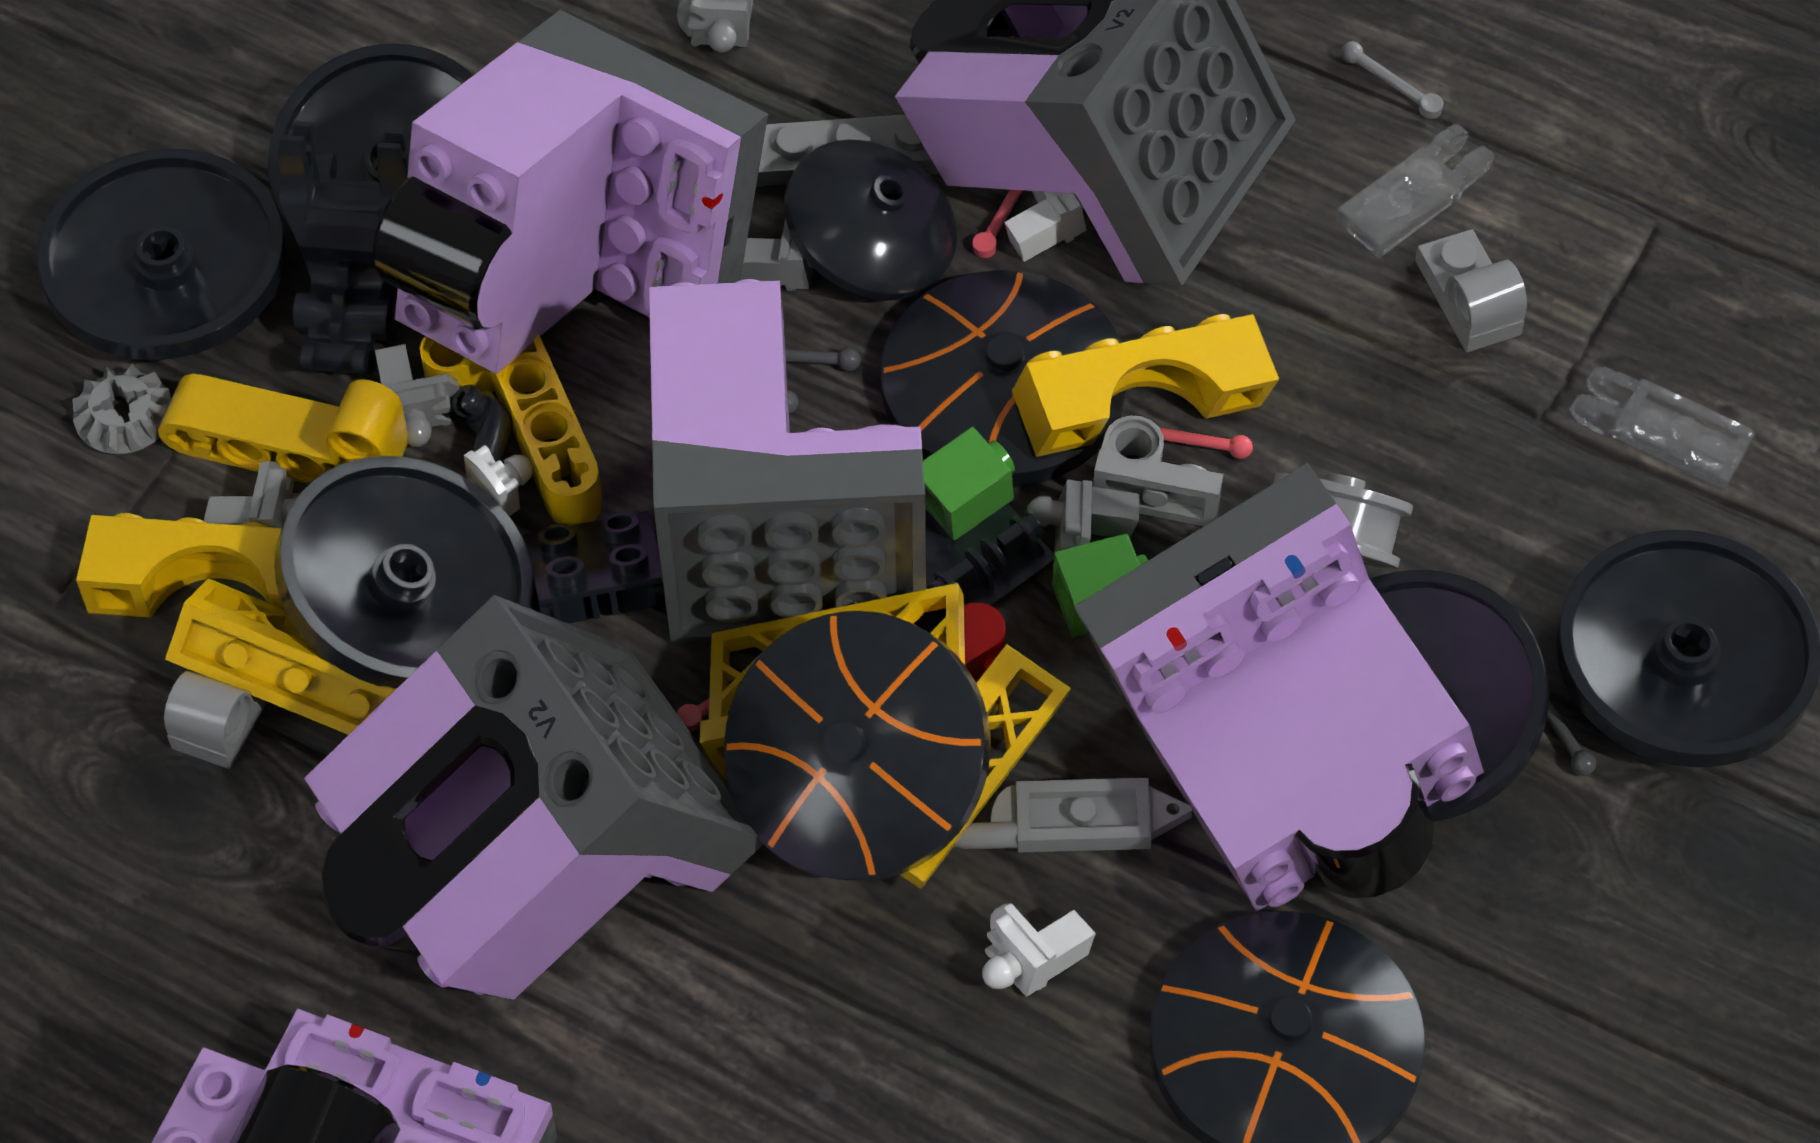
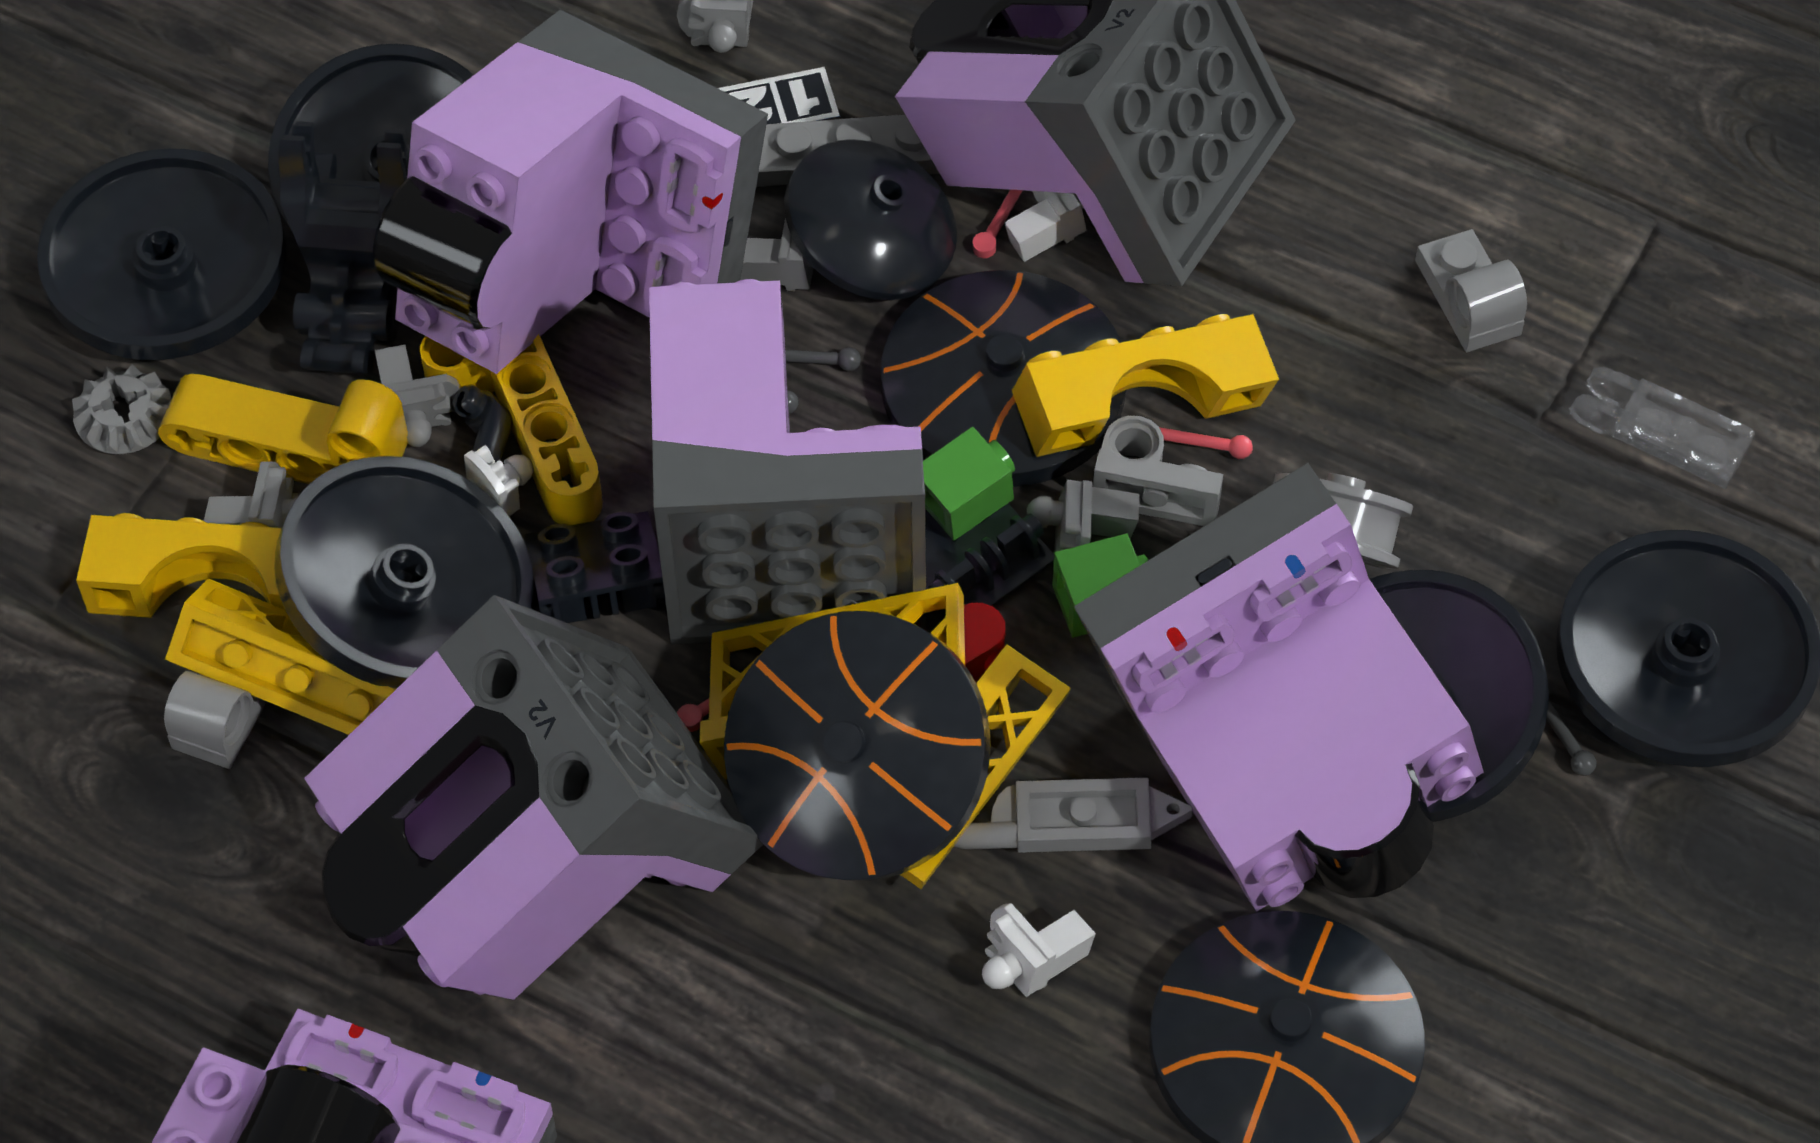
clear hinge [1336,123,1495,258] -> none
light grey hinge [1341,41,1444,119] -> none
none -> sticker [718,67,840,124]

